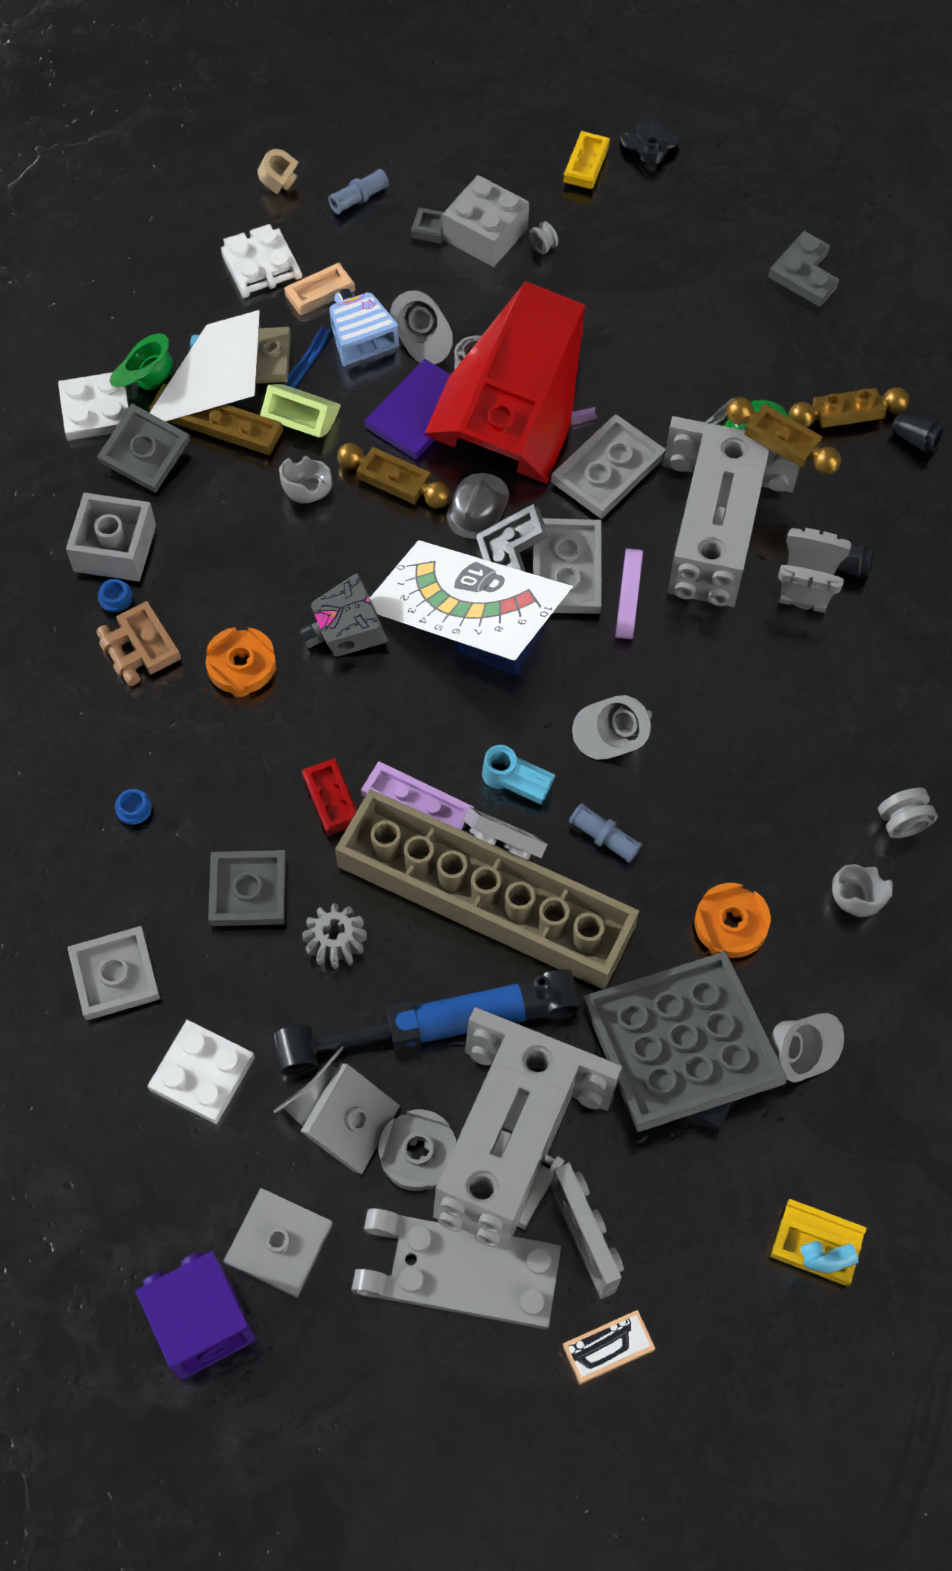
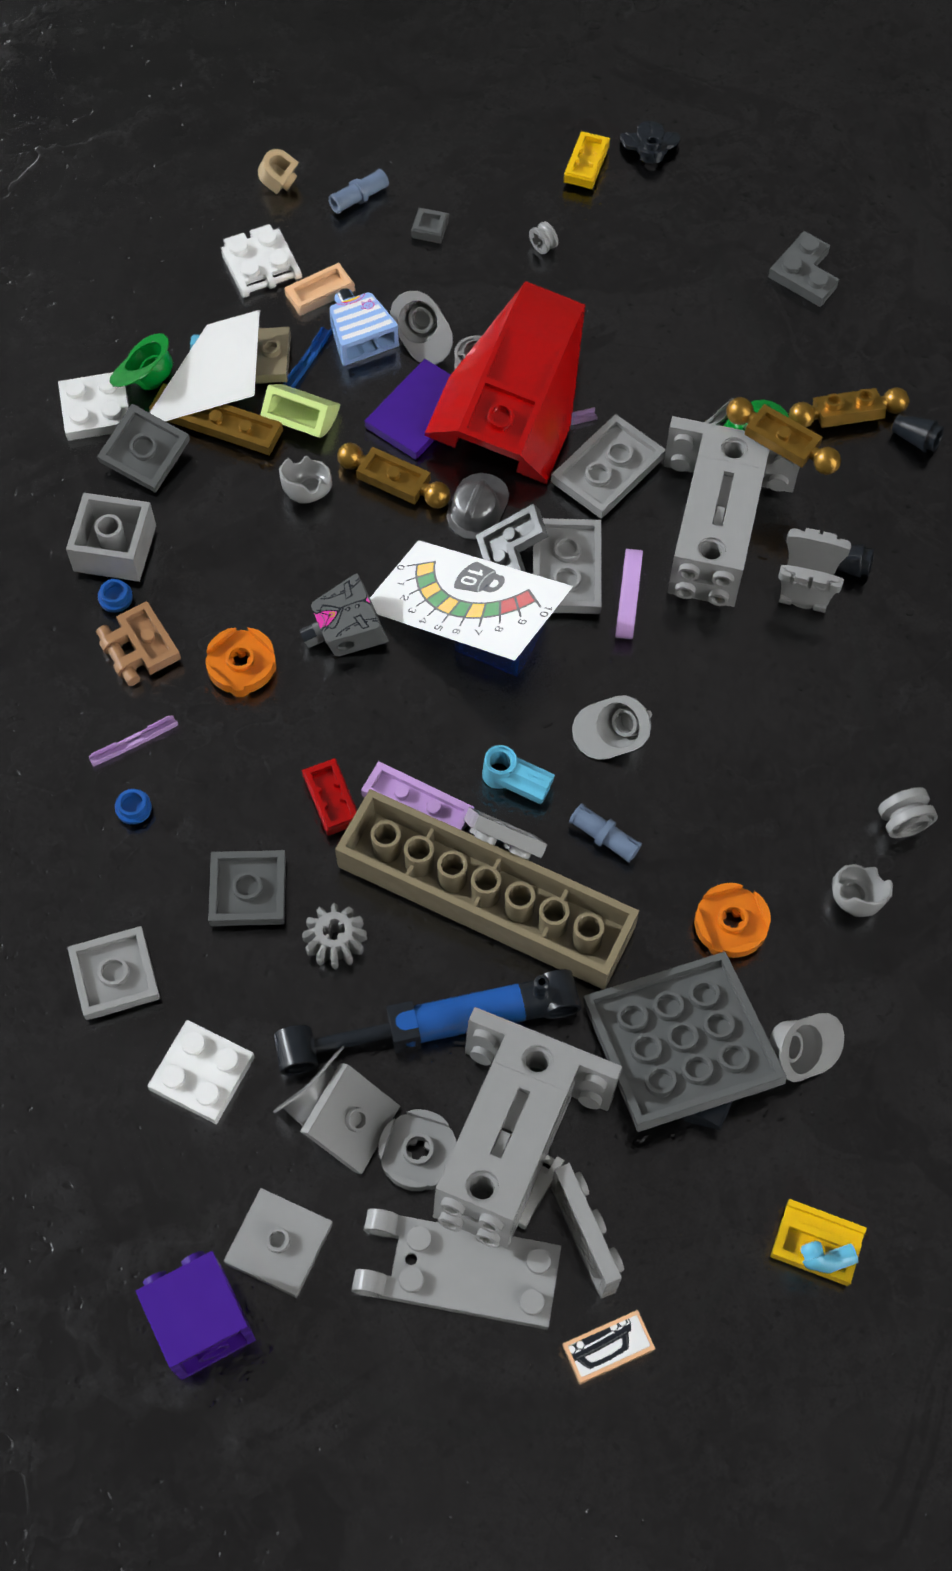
light grey brick [443,175,529,267] -> none
none -> lavender piece [89,716,178,767]

